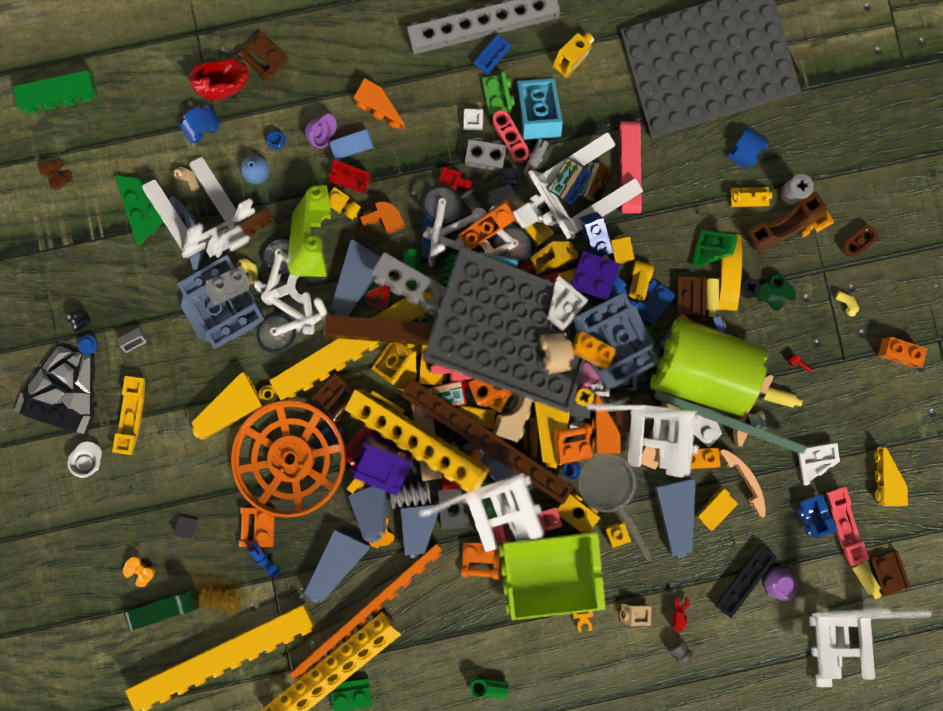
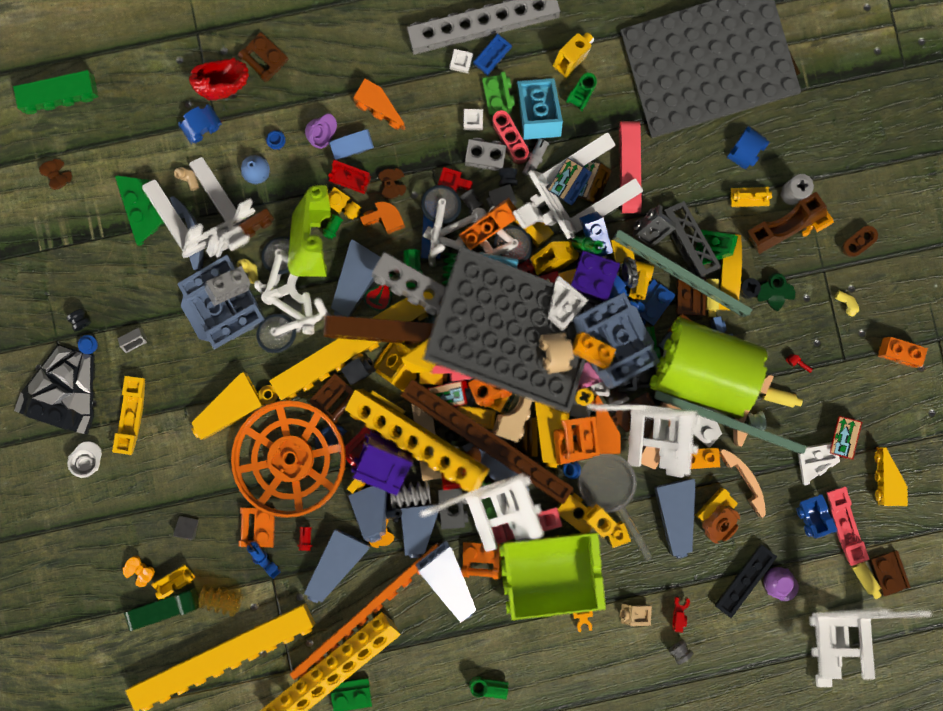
none -> yellow hinge [151,565,196,600]
none -> red pin [297,527,313,551]
none -> green pin [322,214,343,240]
none -> black brick [341,355,376,385]
none -> reddish brown piece [379,168,407,199]
none -> black arm [386,509,402,522]
none -> yellow slope [401,339,435,373]
none -> slope [416,541,476,622]
none -> white plate [450,49,473,73]
none -> orange plate [561,417,600,460]
none -> green piece [566,73,597,112]
none -> green pin [572,236,603,253]
none -> yellow brick [582,504,617,538]
none -> sand green tile [612,230,752,317]
none -> dark grey gear [621,257,639,288]
none -> dark grey bracket [633,204,676,248]
none -> dark grey fence [663,201,721,279]
none -> dark orange plate [702,504,740,543]
none -> panel [829,416,862,459]

